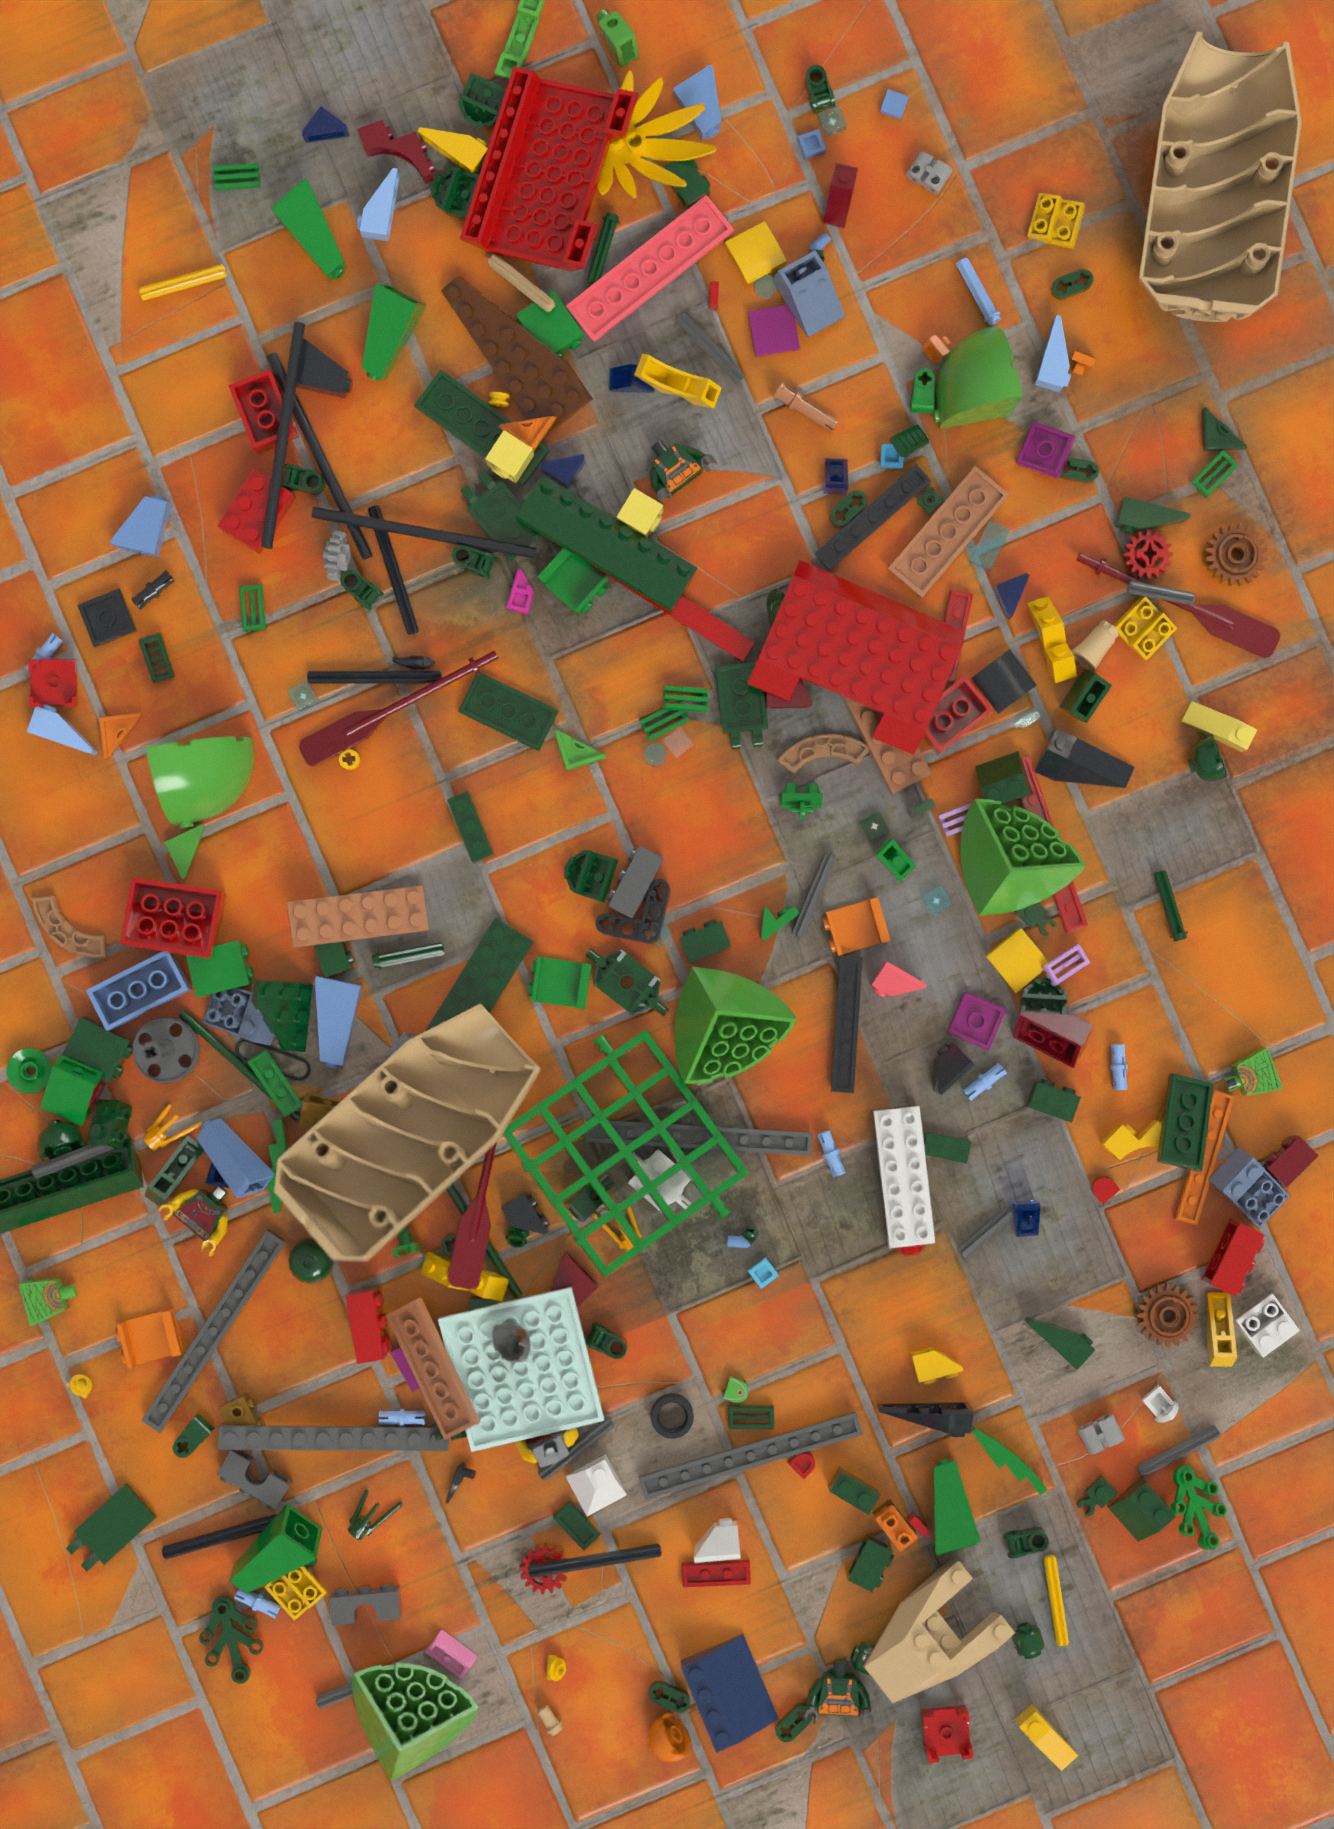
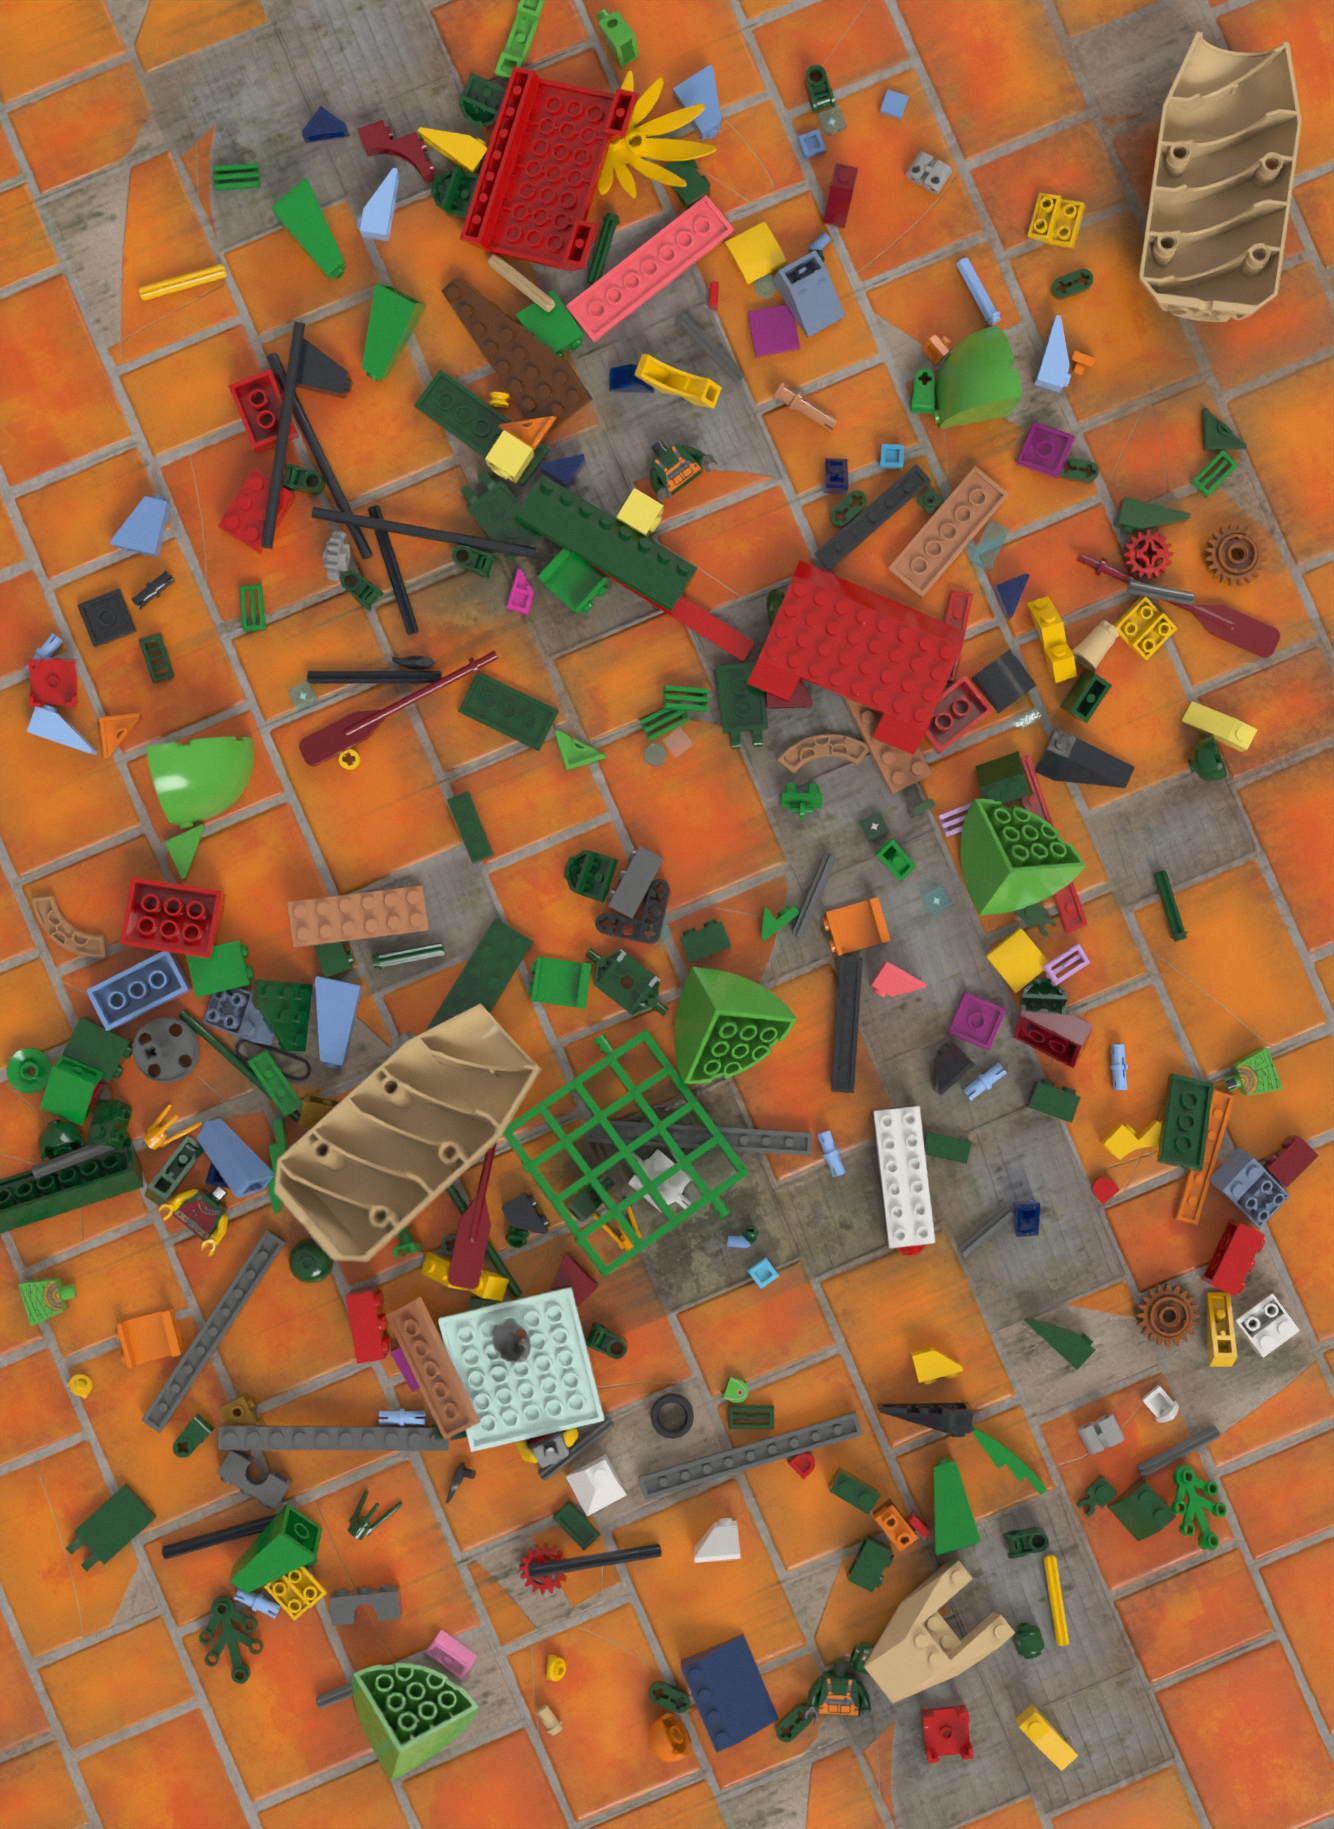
red tile [682,1560,751,1588] -> none
dark green slope [889,425,929,458] -> none

